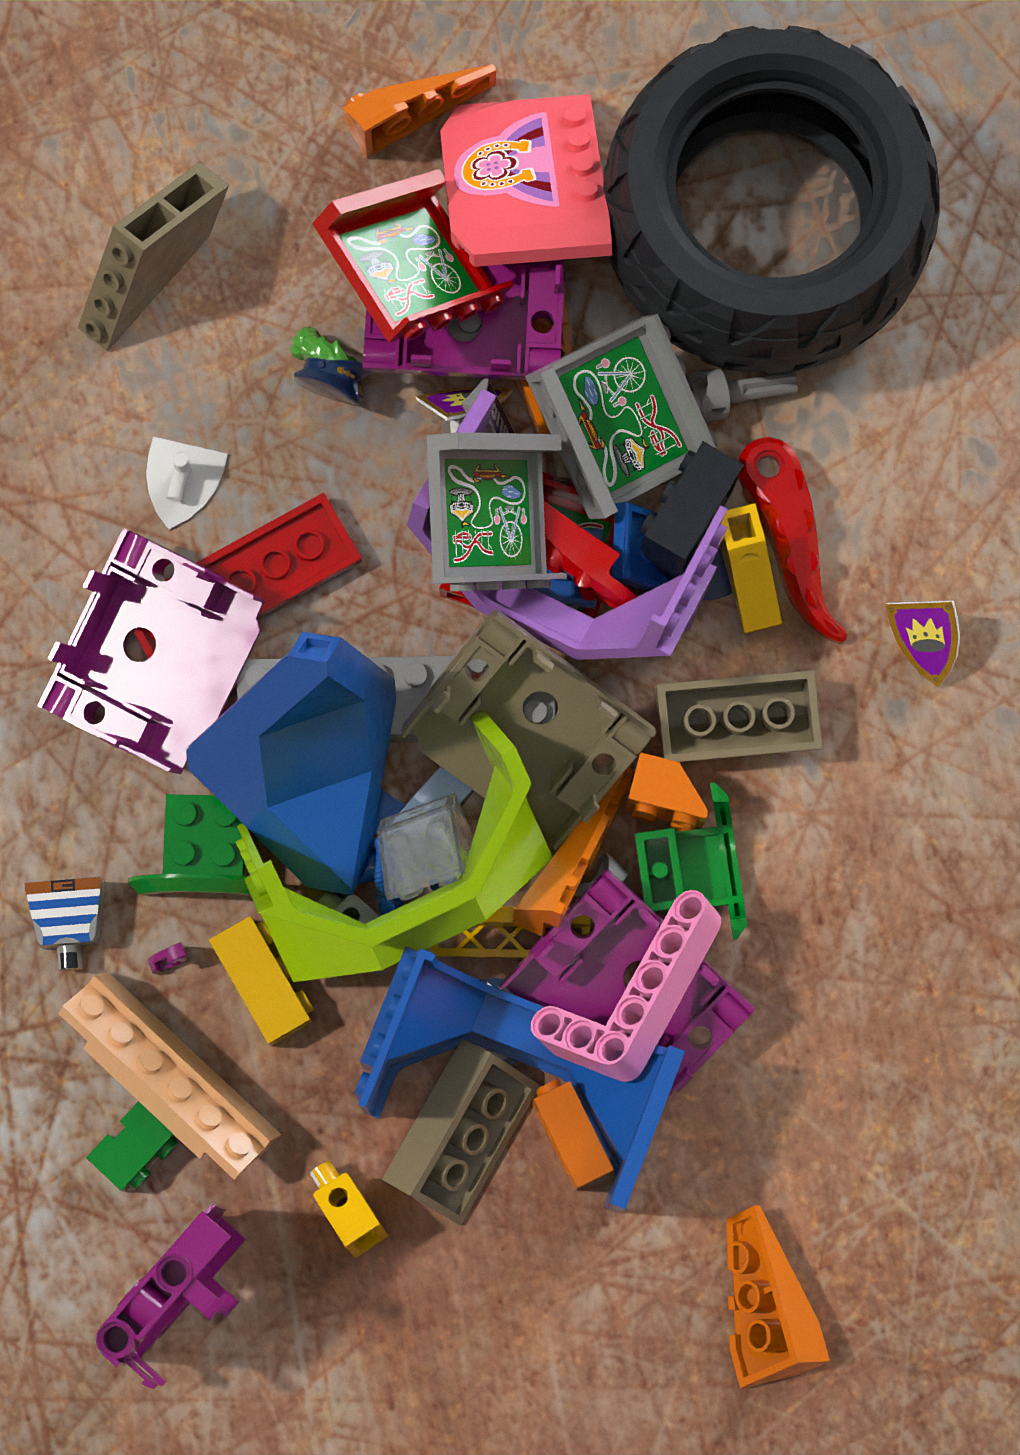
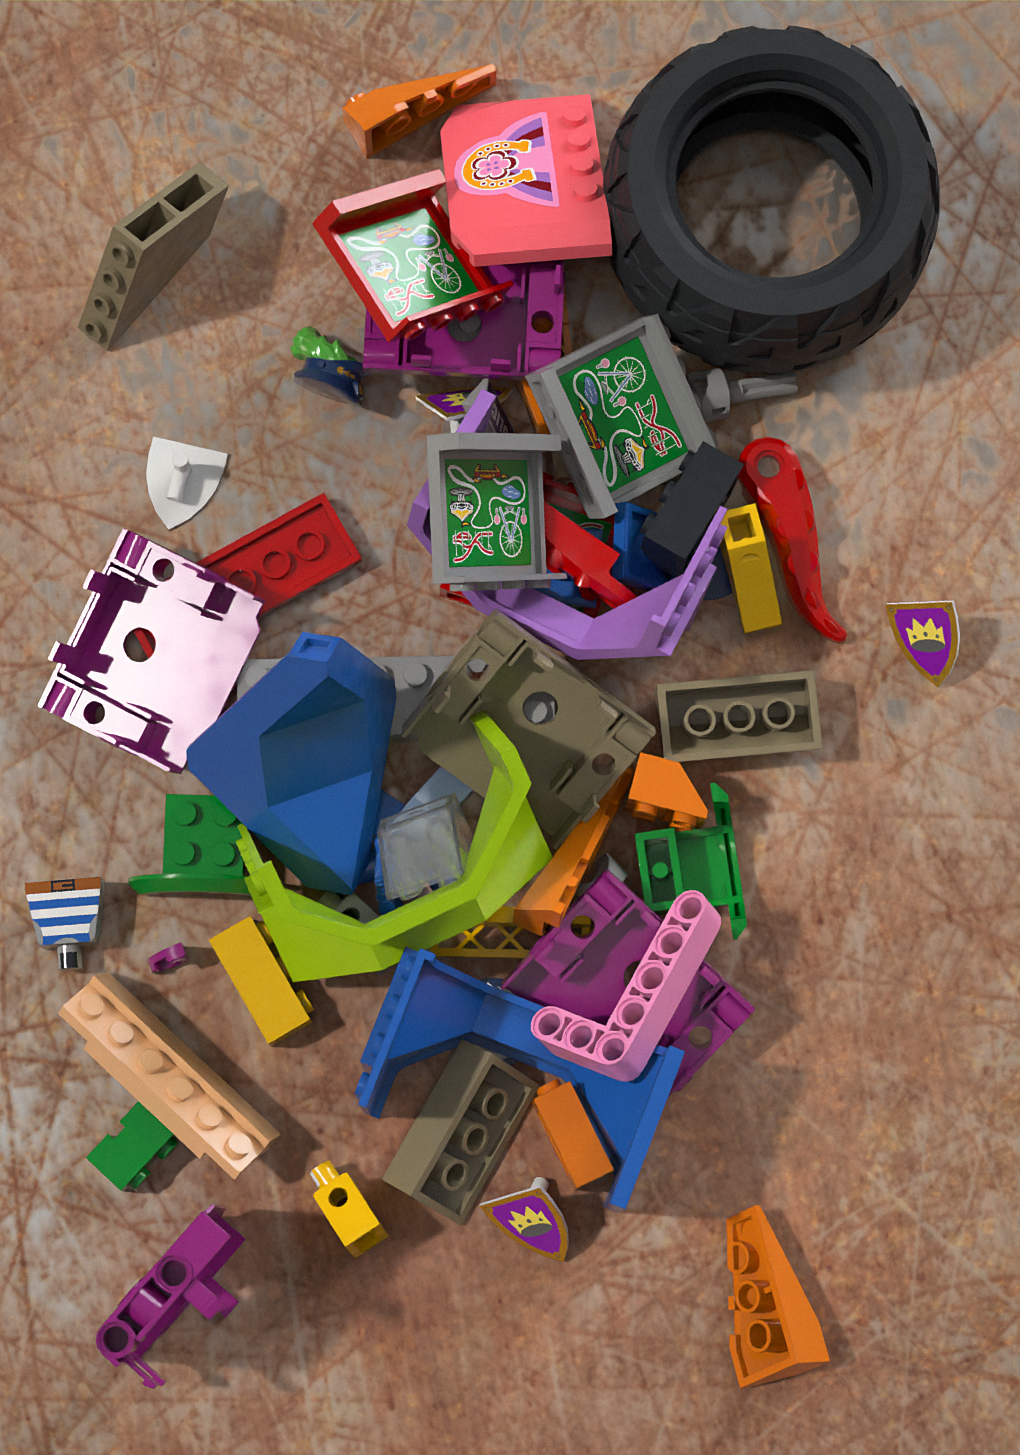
none -> shield [479,1177,569,1262]

